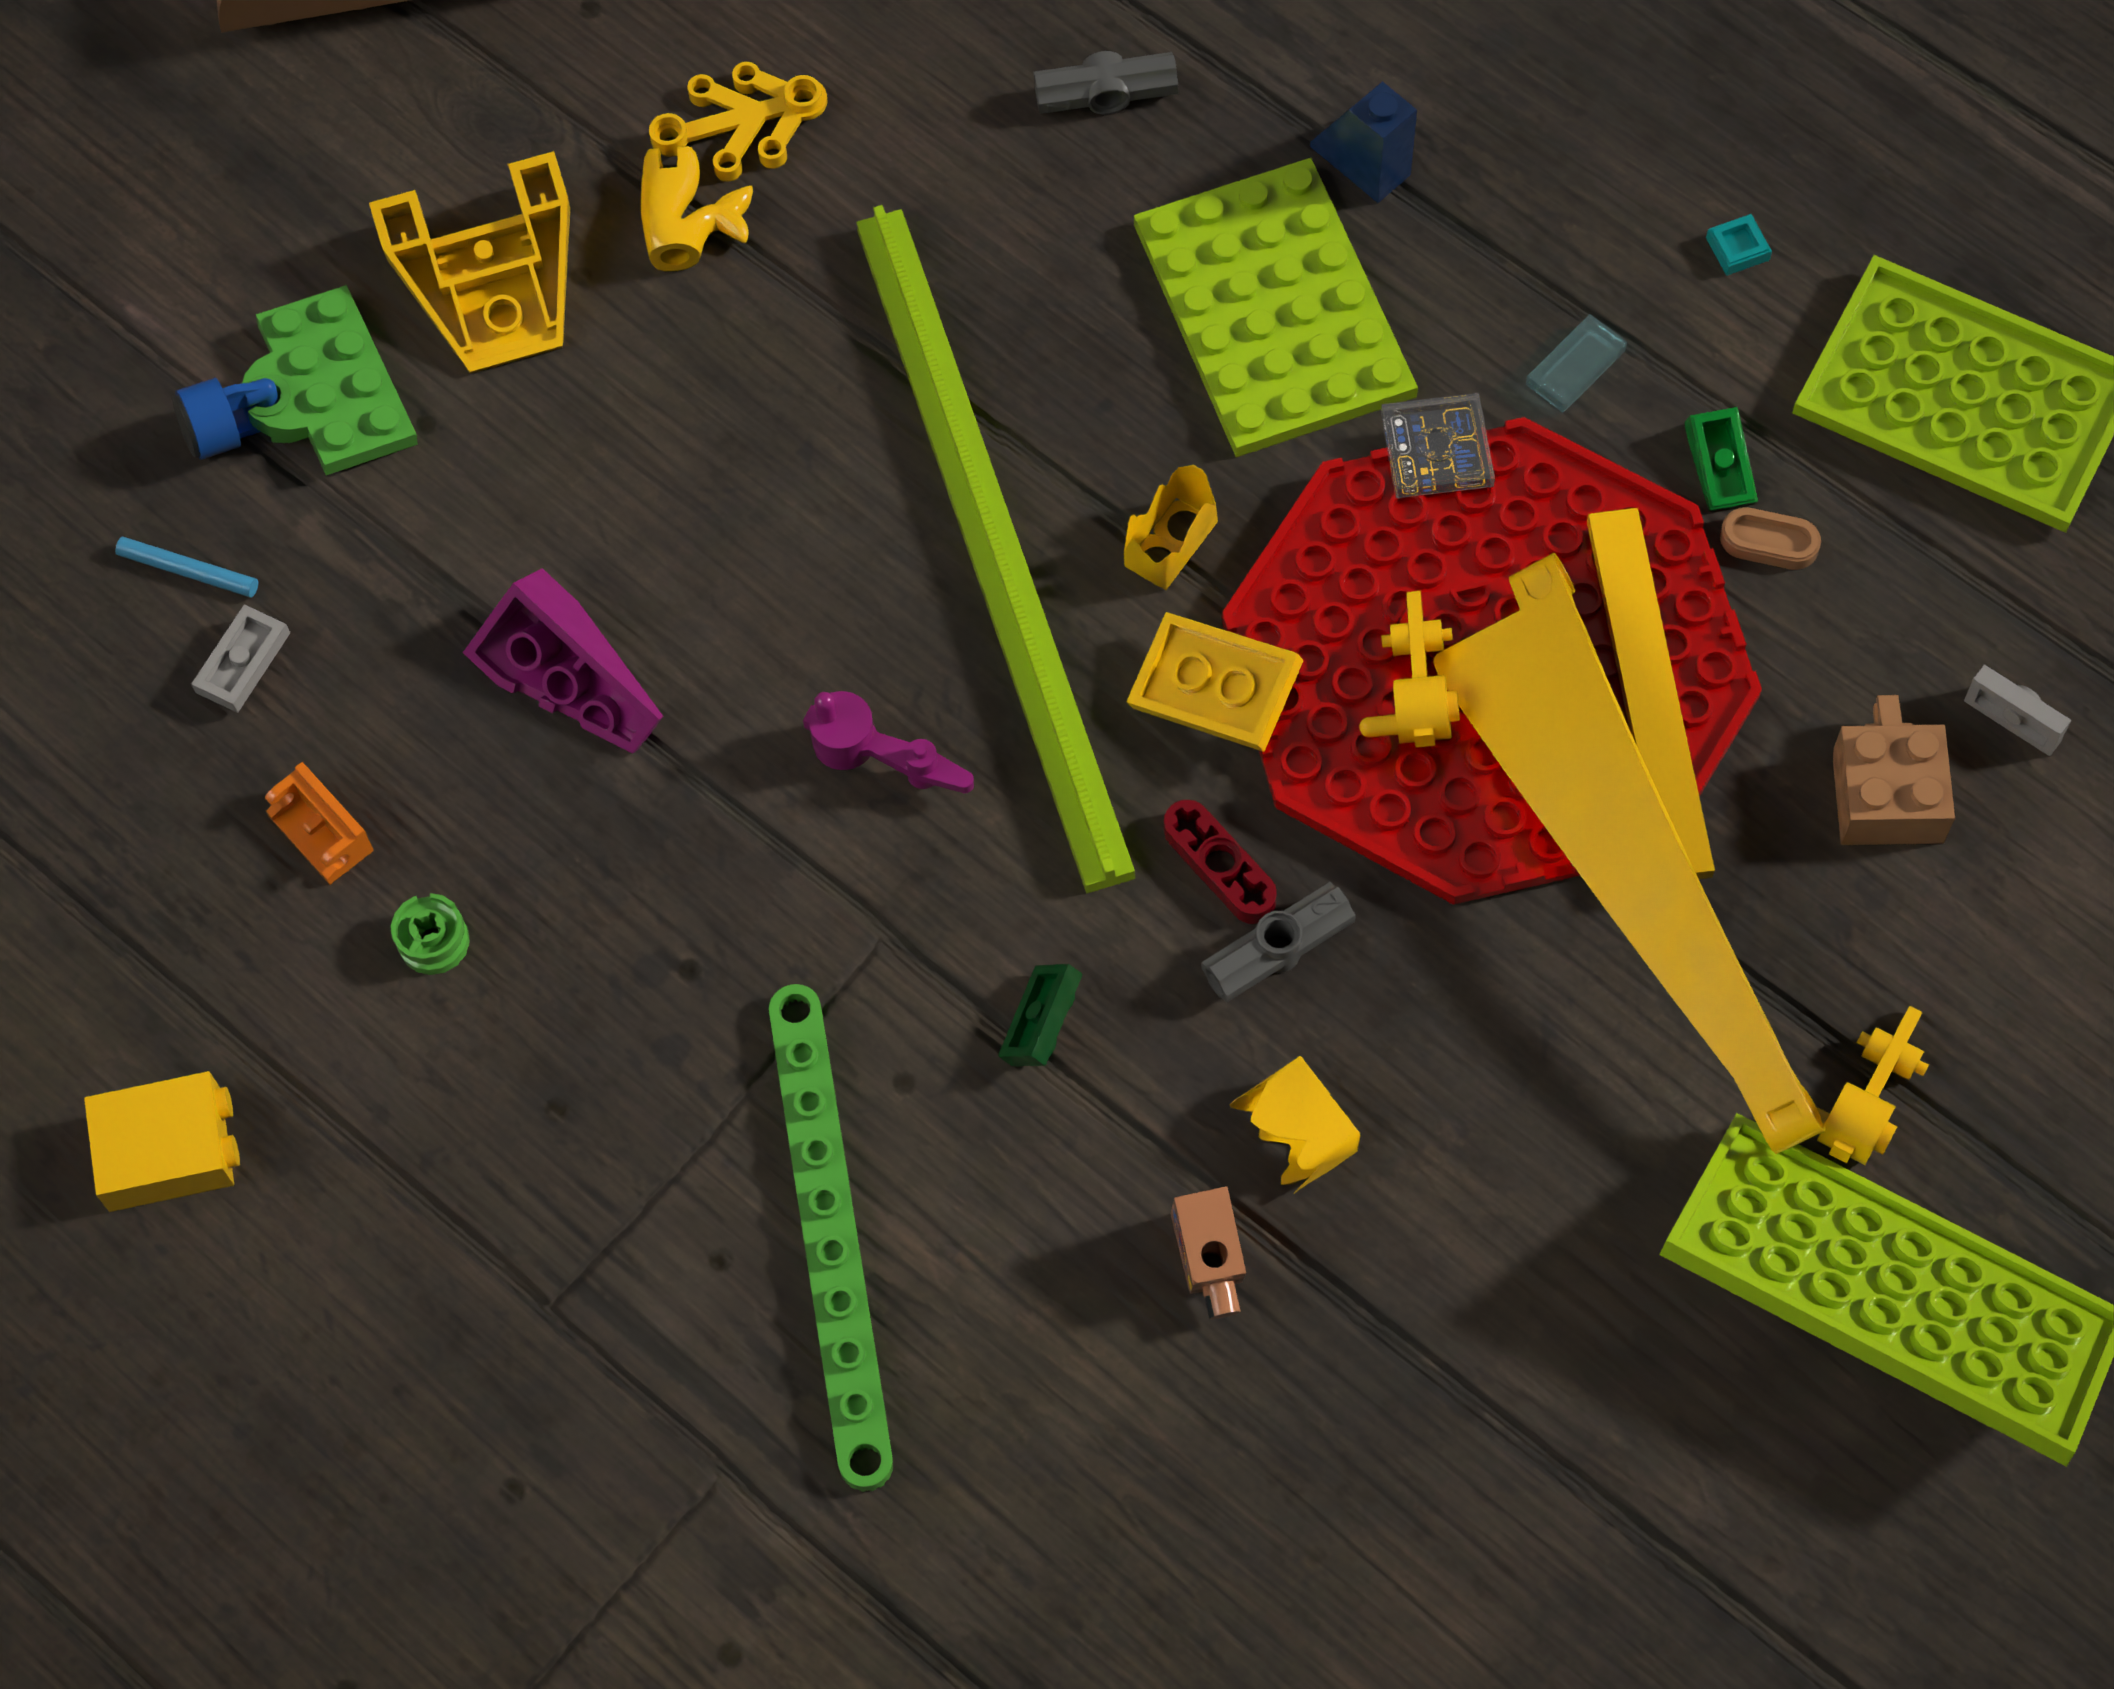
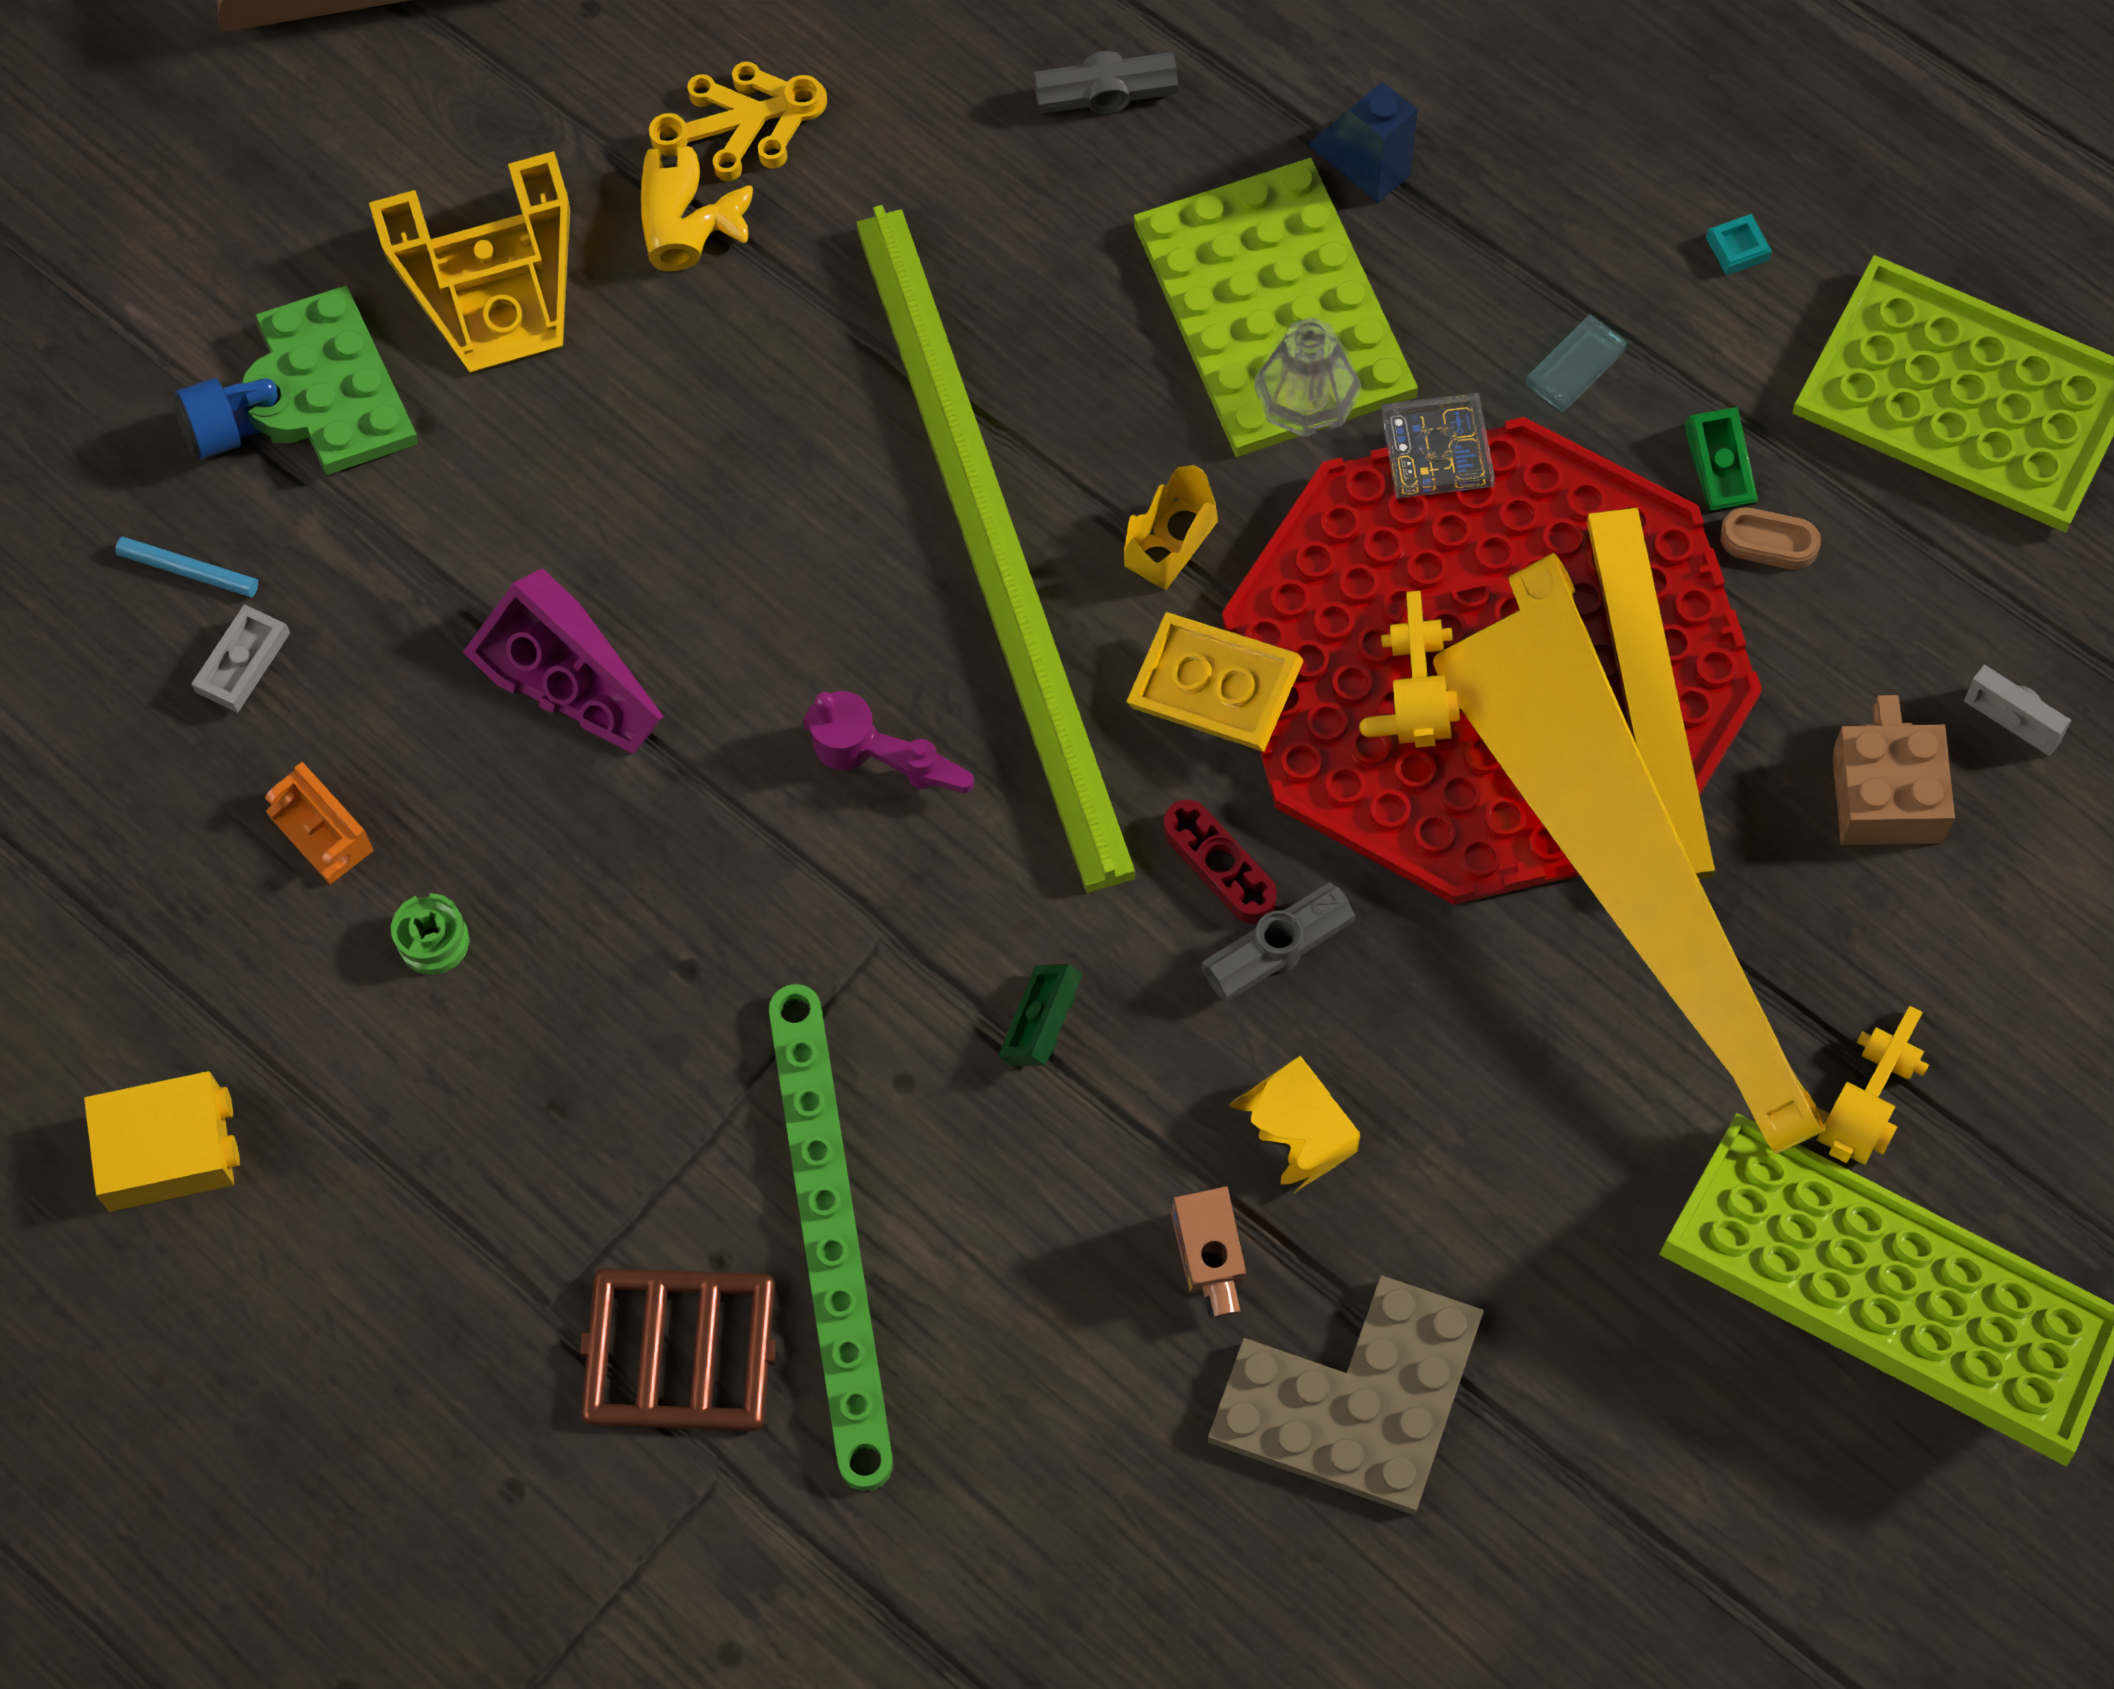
none -> copper bar [580,1268,776,1431]
none -> dark tan plate [1208,1275,1484,1515]
none -> clear cone [1254,317,1361,437]

